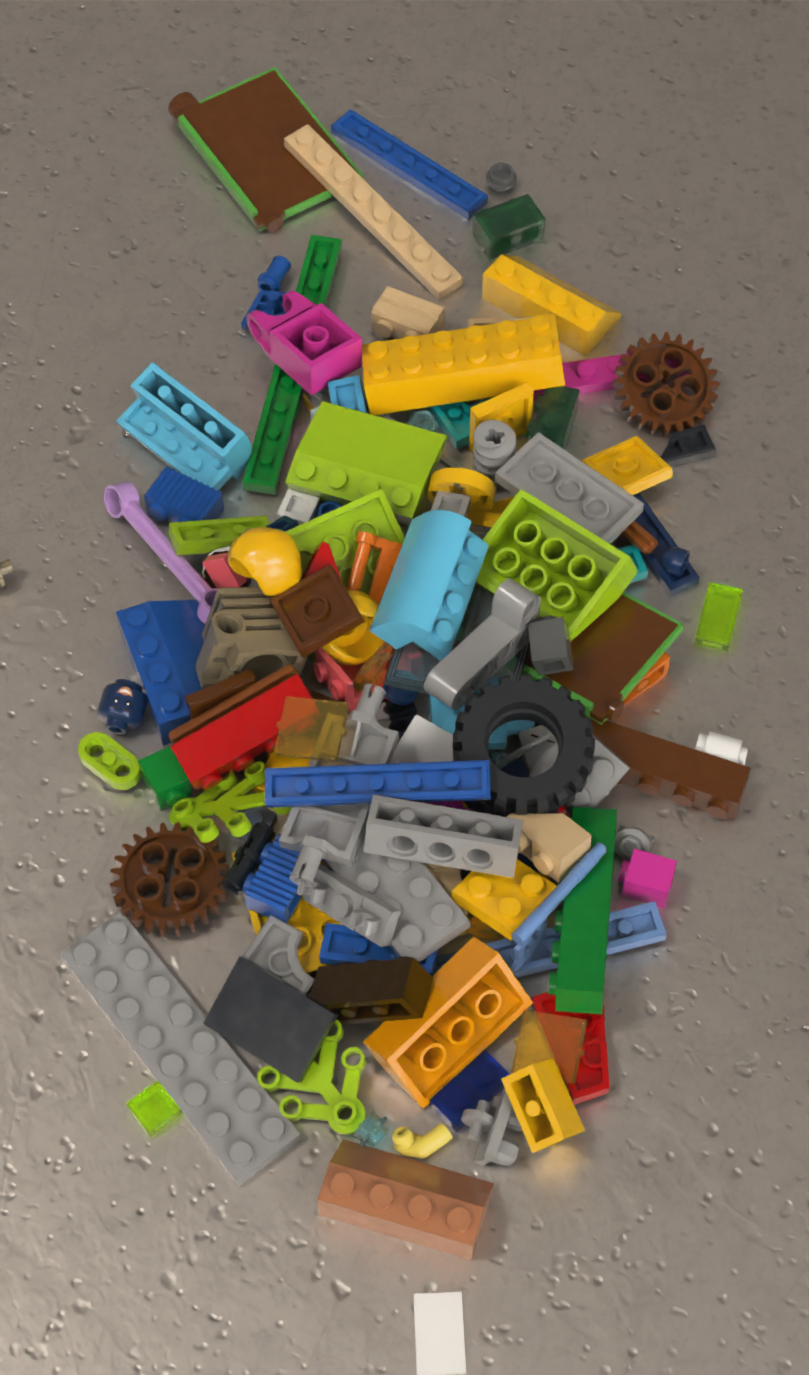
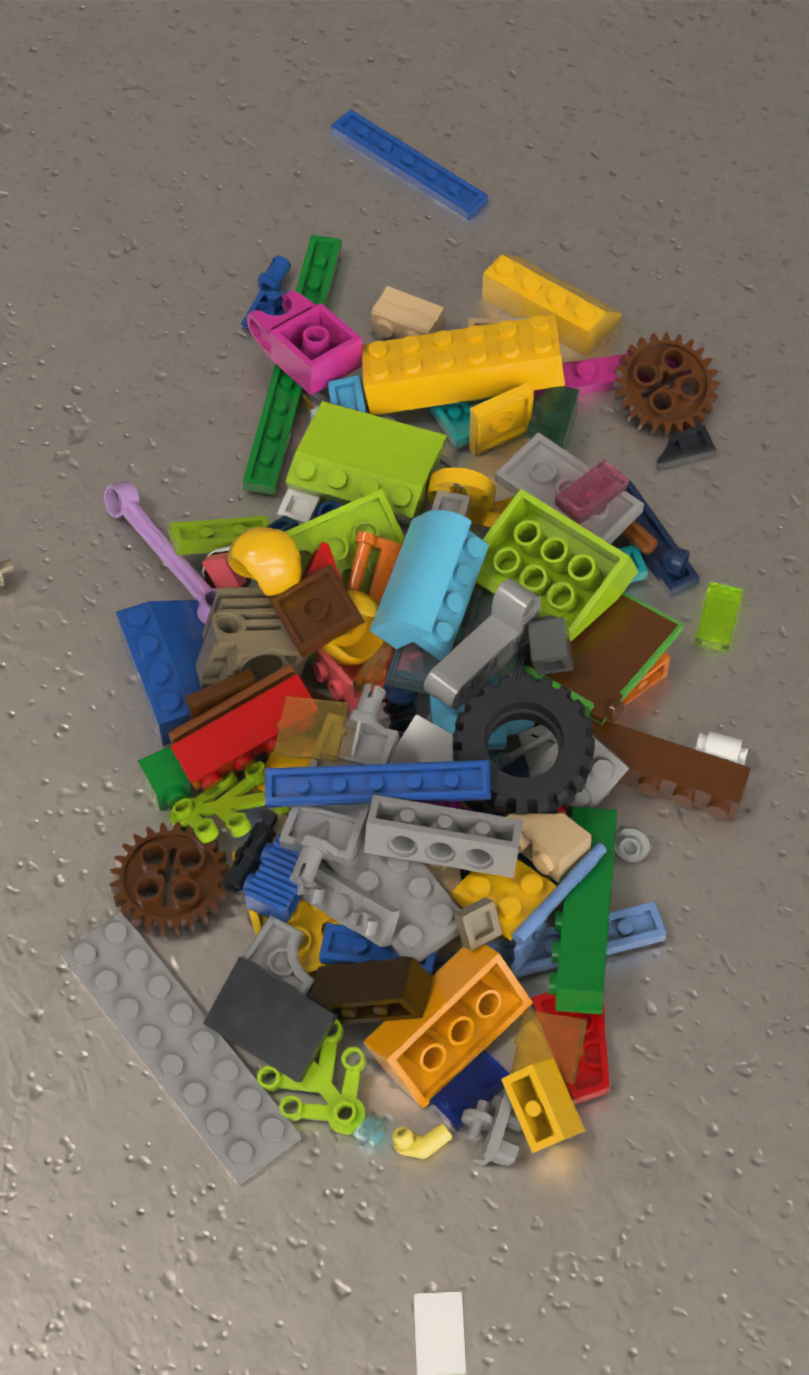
lime plate [78,732,141,790] -> none
dark blue head [97,679,148,734] -> none
medium azure brick [116,362,252,490] -> none
clear neon green tile [126,1081,181,1137] -> none
blue brick [144,466,224,523] -> none
reddish brown door [168,67,364,232] -> none
tan plate [284,124,463,300] -> none
nougat slope [317,1139,494,1260] -> none
clear light blue plate [407,411,439,432] -> none
clear green brick [472,194,545,260] -> none
light grey piece [472,420,516,491] -> none
dark grey plate [486,162,517,191] -> none
yellow tile [581,436,673,495] -> none
dark pink brick [618,848,677,909] -> none
none -> dark tan plate [454,897,502,951]
none -> clear pink plate [555,459,629,525]

